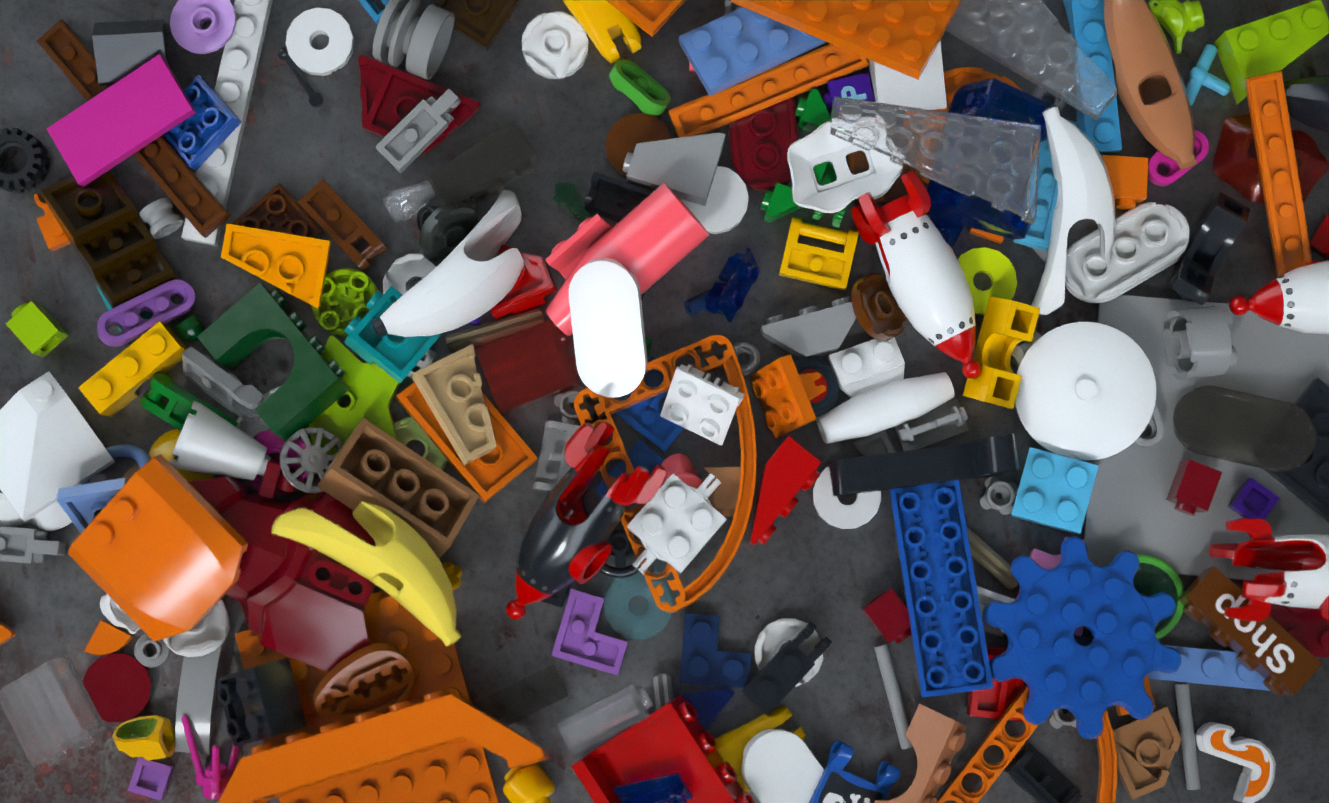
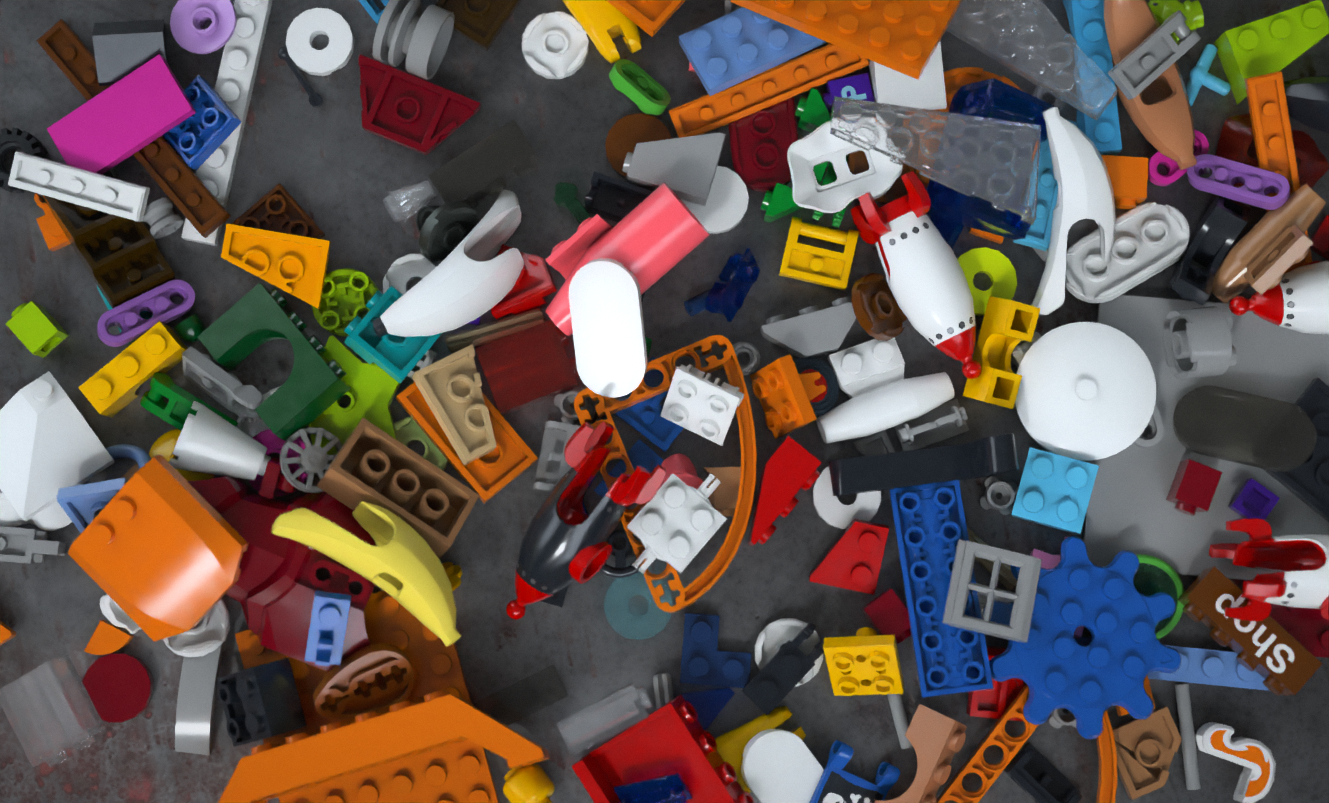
yellow rock [112,715,175,761] -> none
medium lavender tile [128,757,175,801] -> none
light grey plate [134,634,170,667] -> none
dark pink plant [181,715,240,799] -> none
reddish brown plate [298,179,388,272] -> none
light grey hinge [375,89,461,173] -> none
medium lavender plate [551,589,628,676] -> none
none -> white tile [8,152,150,222]
none -> plate [304,590,351,666]
none -> red wing [809,519,889,595]
none -> yellow plate [823,627,904,696]
none -> light grey piece [942,540,1042,643]
none -> light grey plate [1108,10,1201,100]
none -> medium lavender plate [1187,154,1290,210]
none -> medium nougat plate [1211,184,1327,304]

